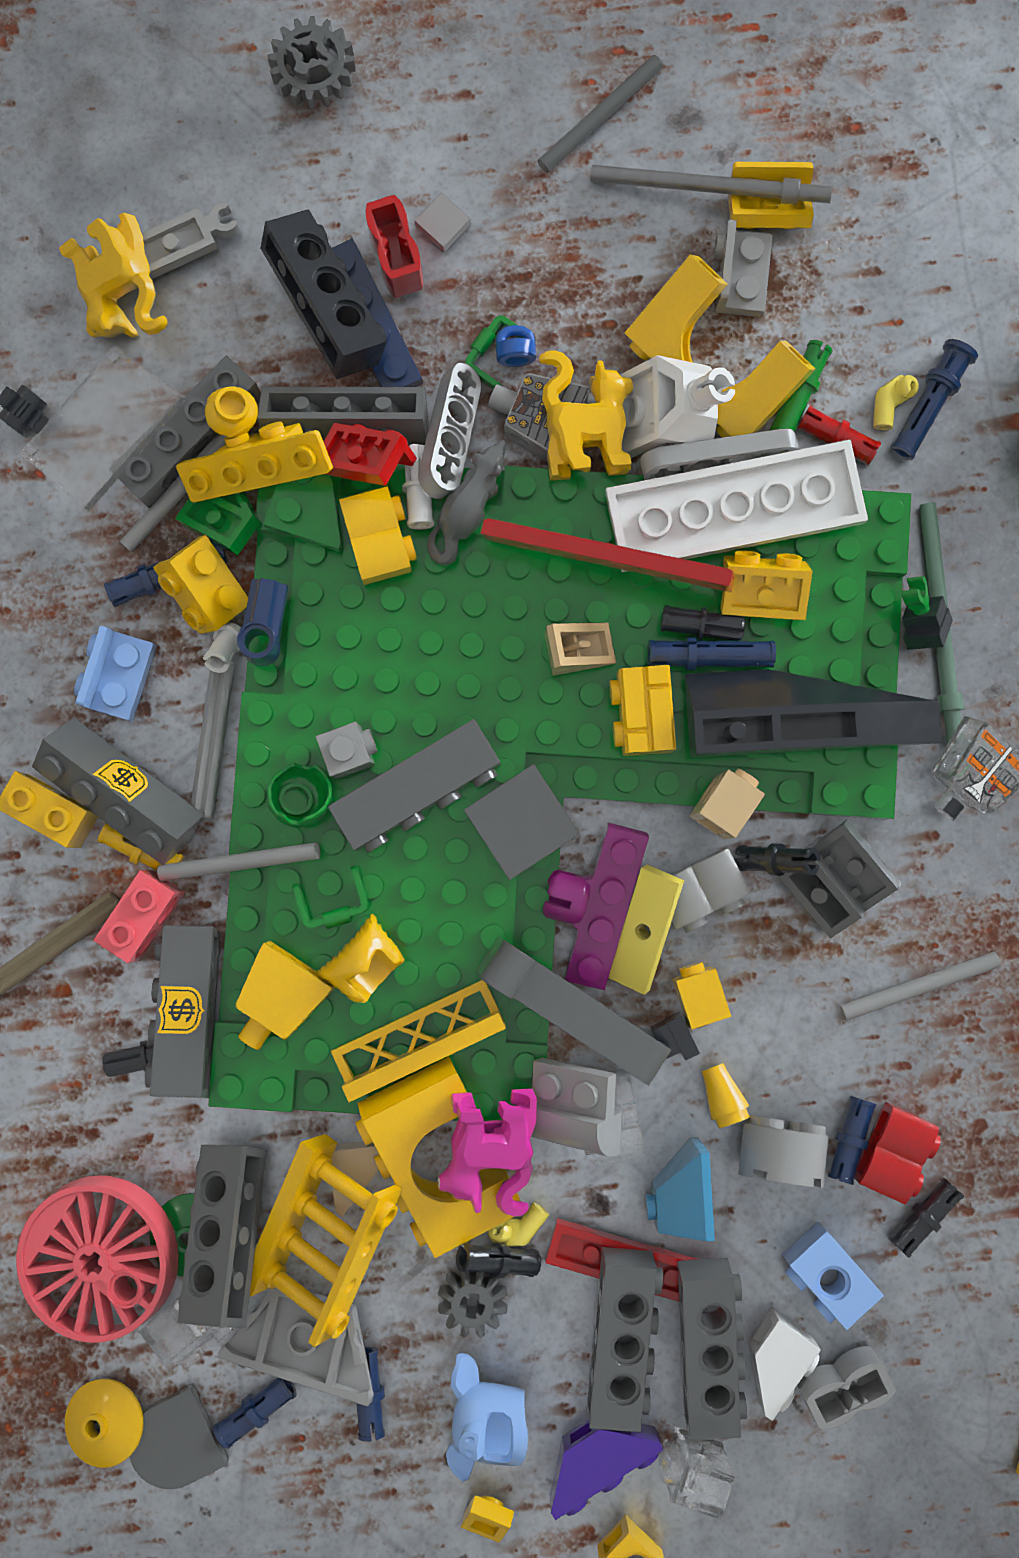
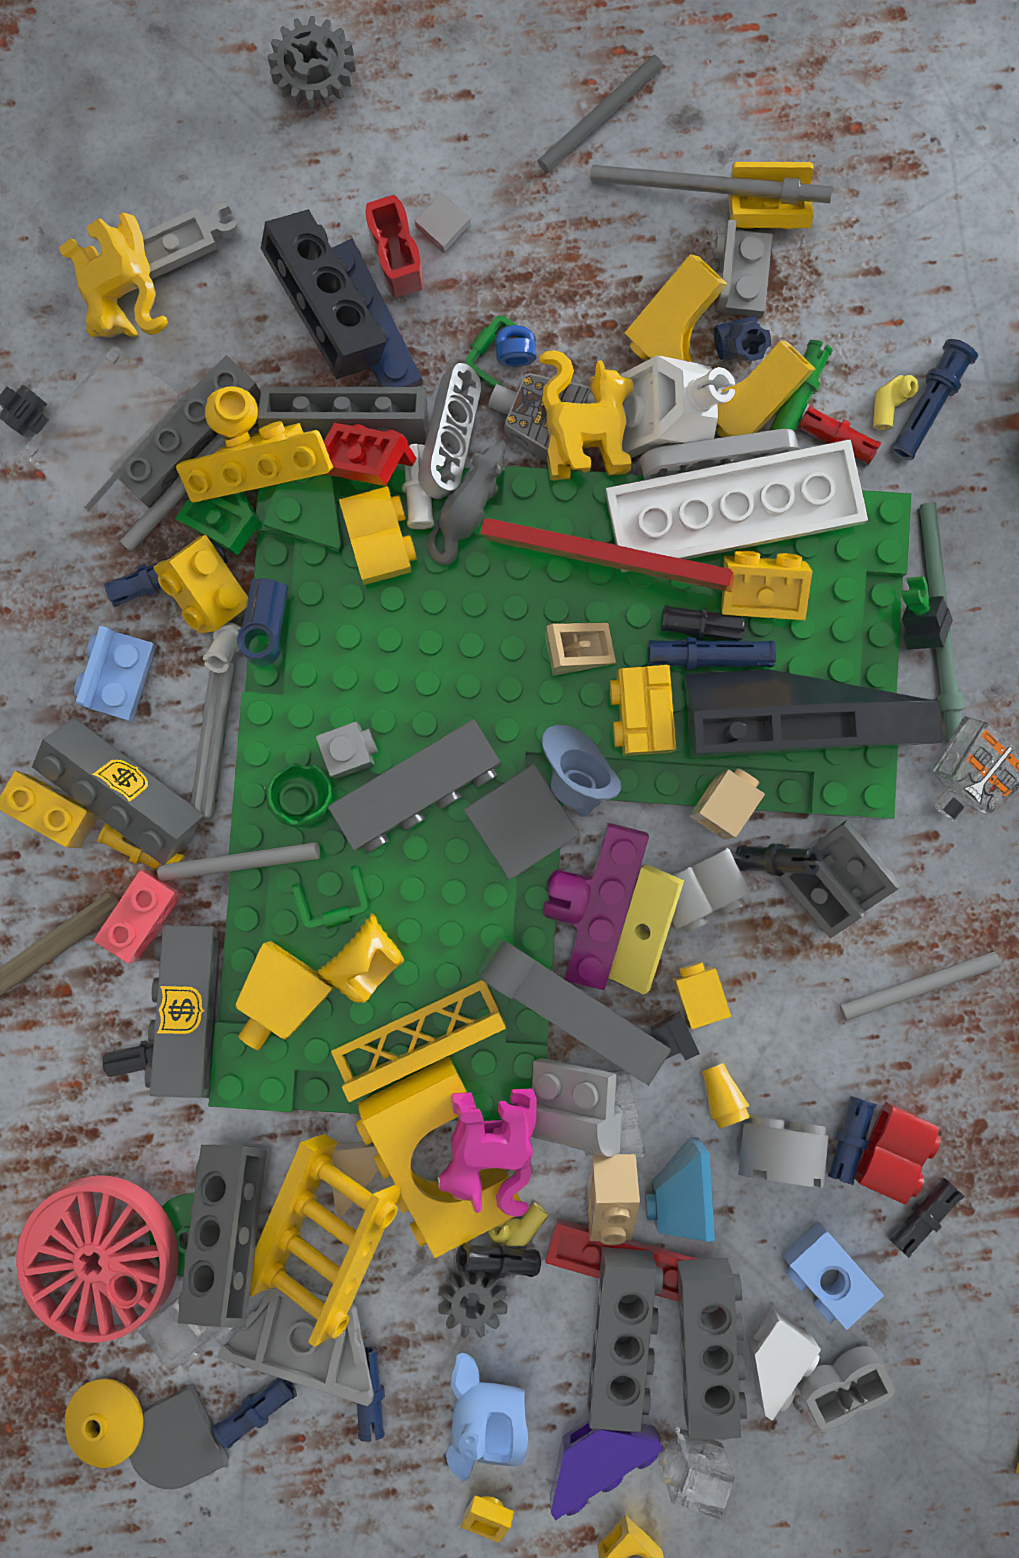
none -> sand blue piece [542,725,621,817]
none -> tan brick [587,1154,640,1245]
none -> dark blue piece [714,316,772,362]

